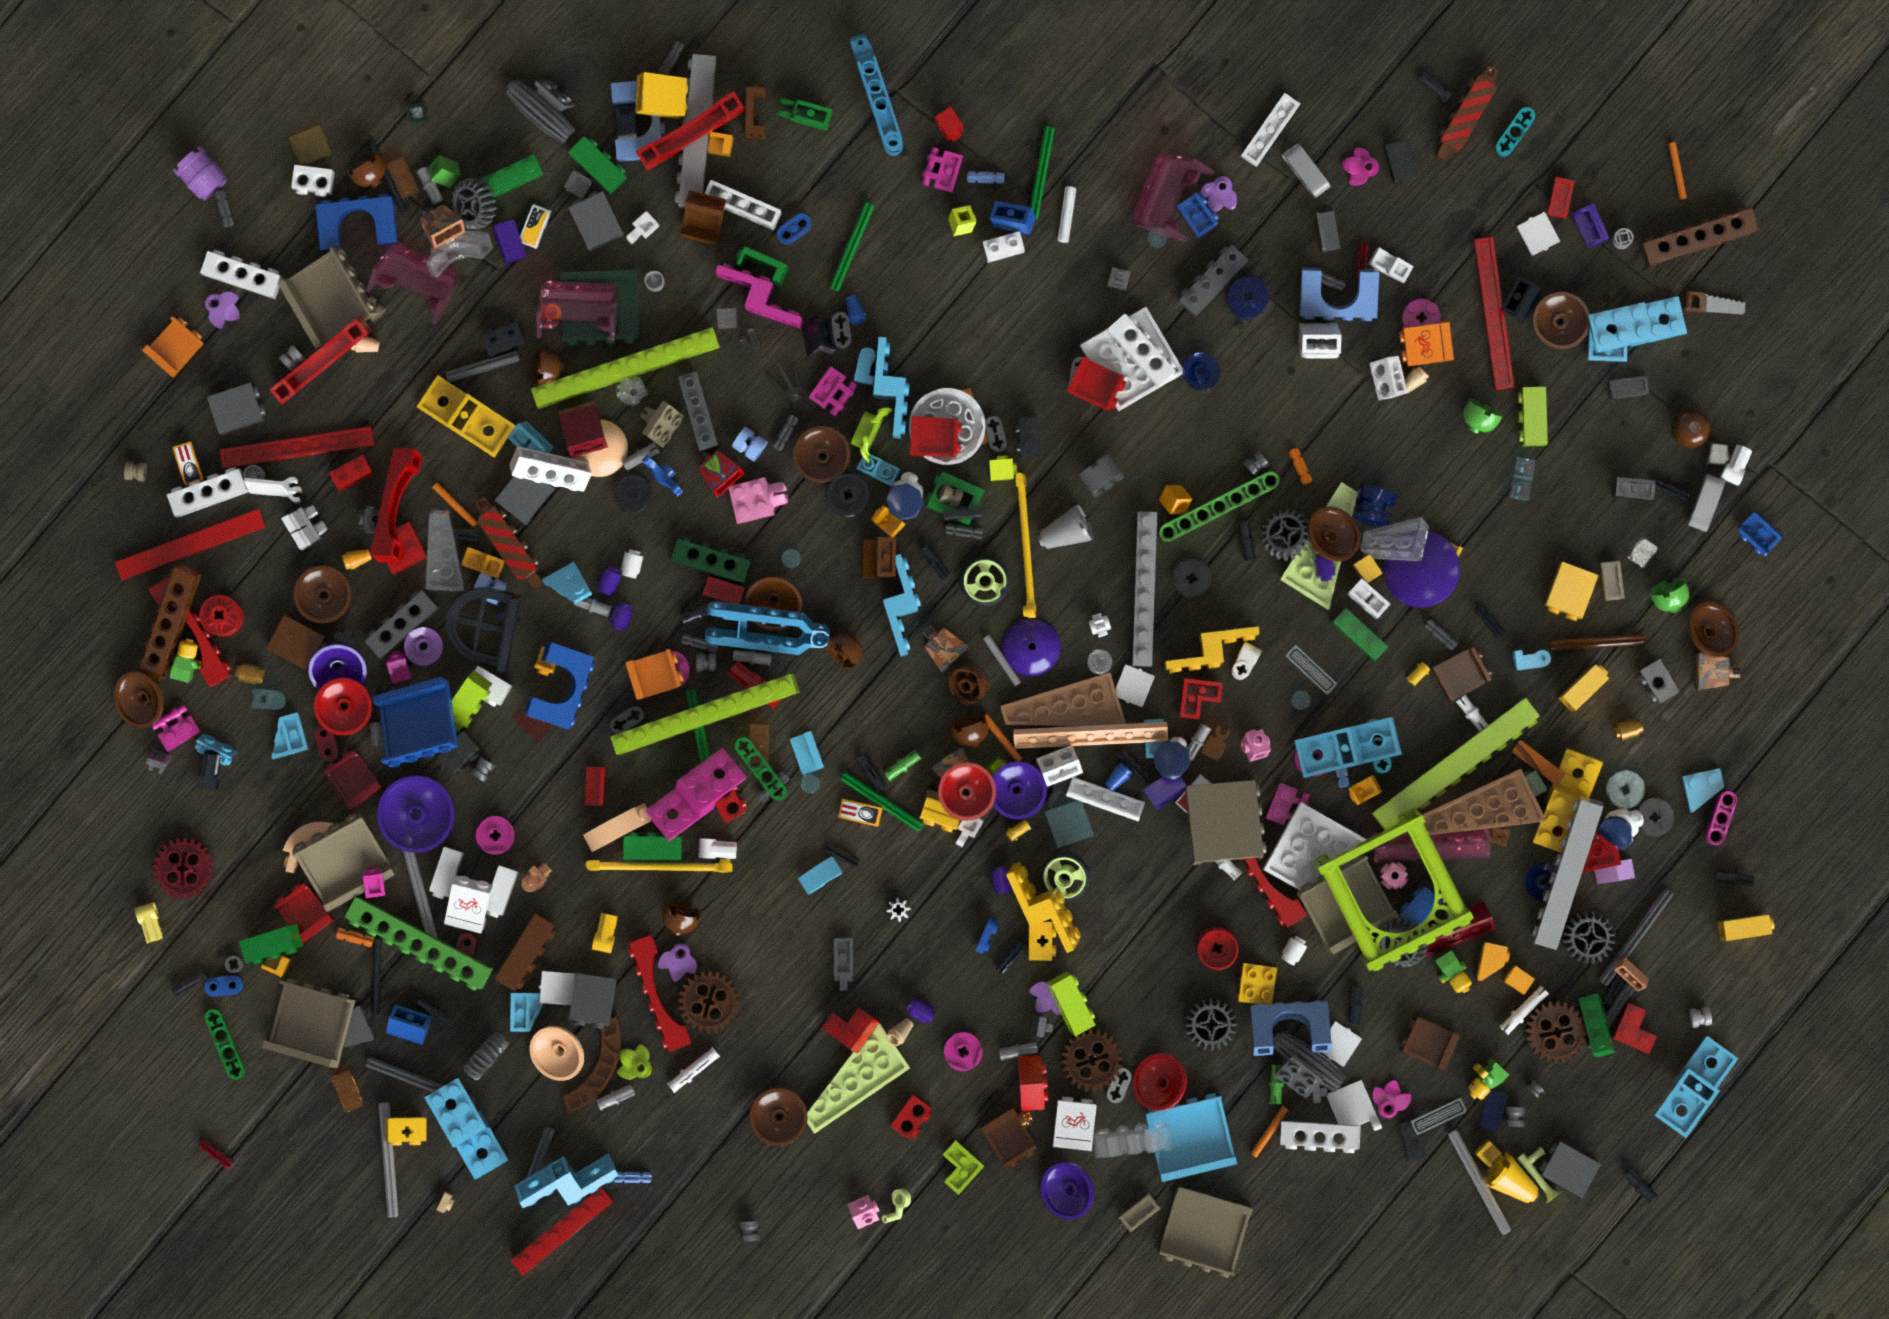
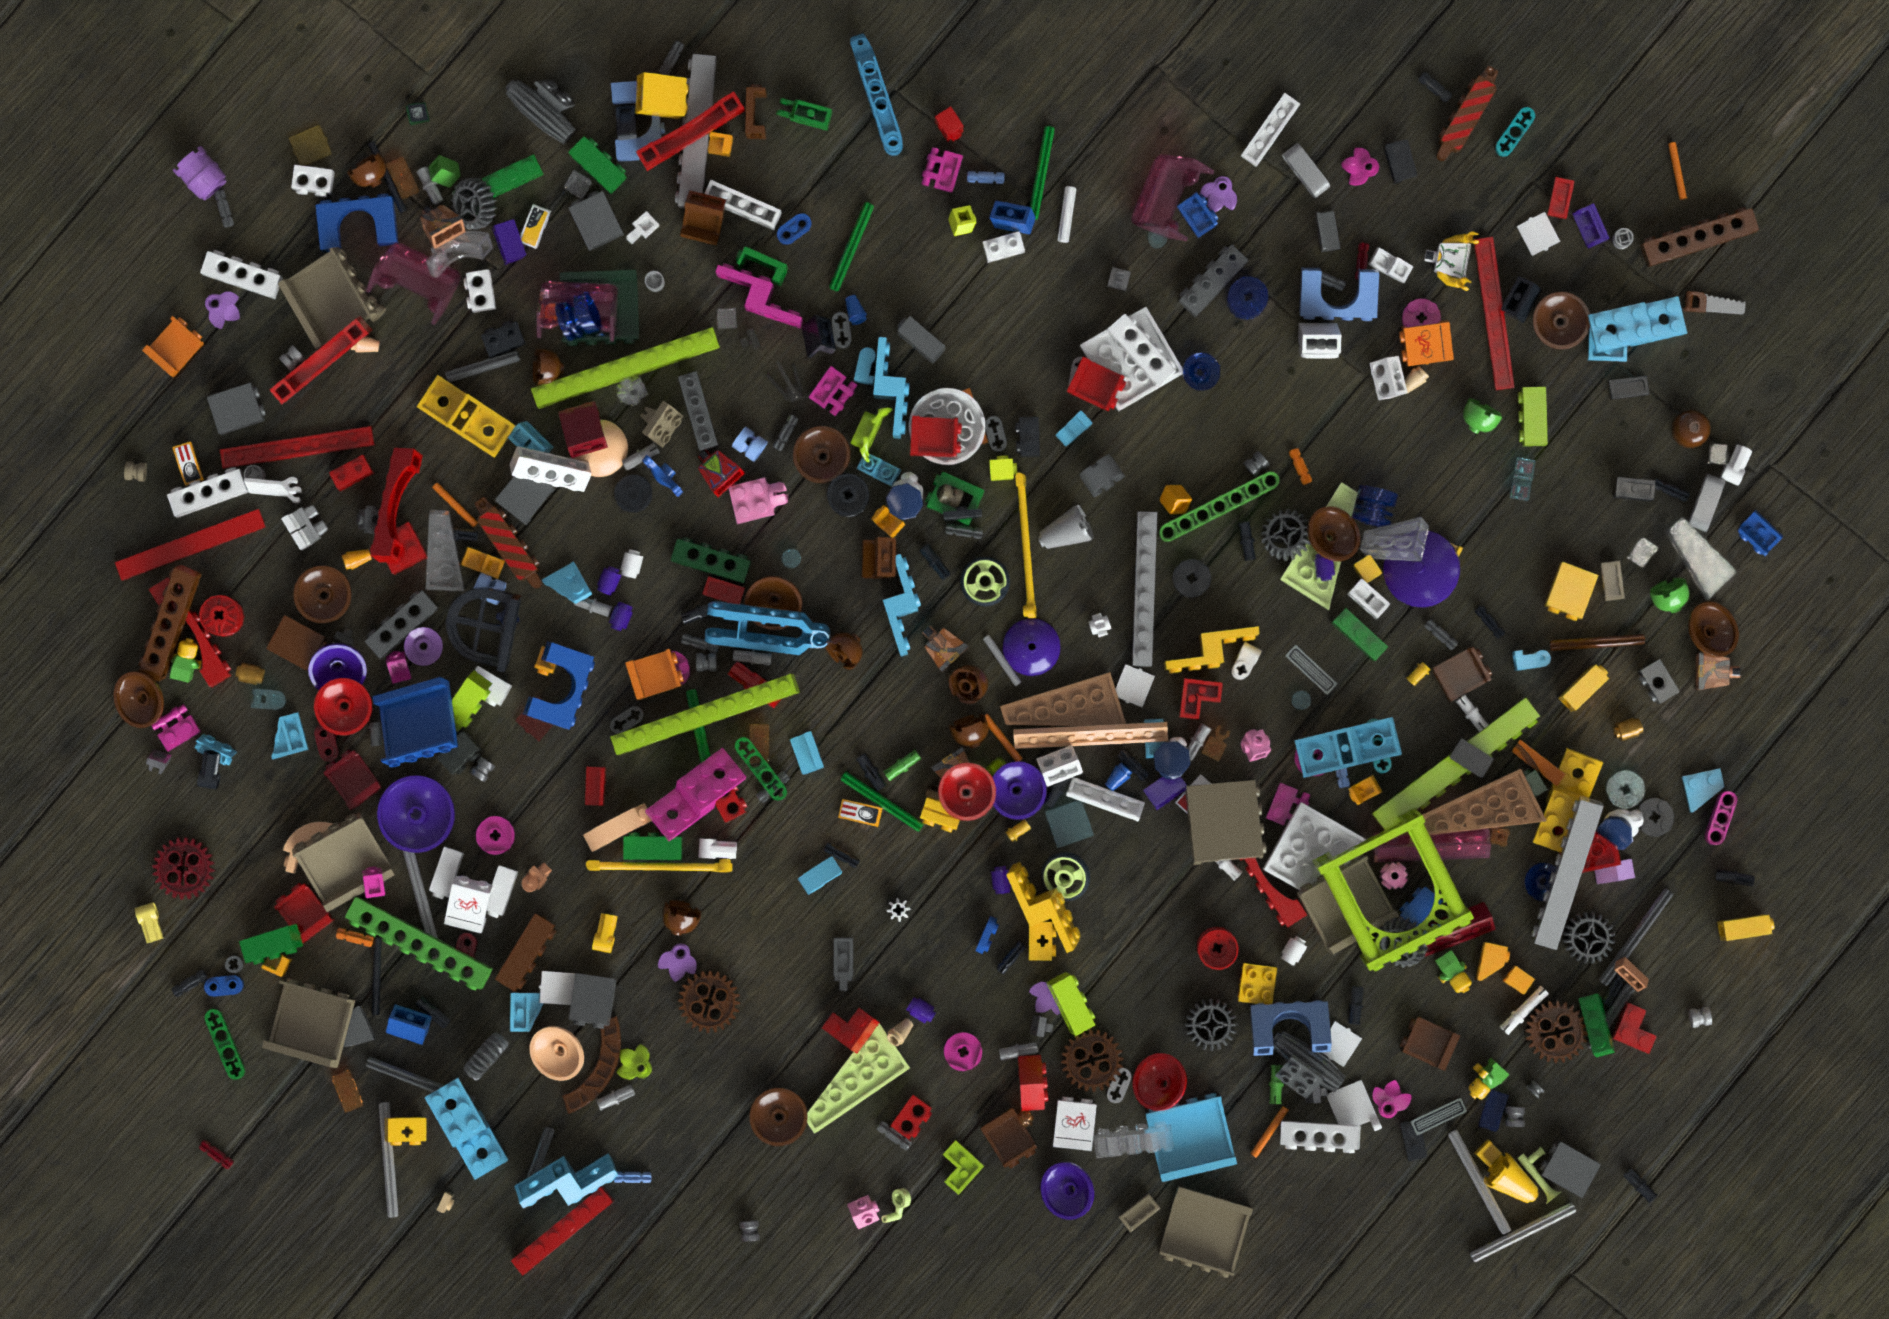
red arch [628,935,692,1052] -> none
white pin [667,1047,720,1093] -> none
clear light blue tile [801,774,820,793] -> none
white plate [956,818,983,847] -> none
clear wheel [1087,649,1112,675] -> none
medium azure bracket [1654,1036,1739,1138] -> none
none -> white brick [464,269,496,313]
none -> clear blue wheel [555,292,602,341]
none -> dark grey axle [877,1121,912,1150]
none -> dark grey brick [897,316,945,364]
none -> medium azure leg [1055,411,1092,447]
none -> torso [1424,231,1479,291]
none -> black panel [1450,738,1494,778]
none -> light grey axle [1470,1203,1576,1262]
none -> clear wedge [1666,517,1737,600]

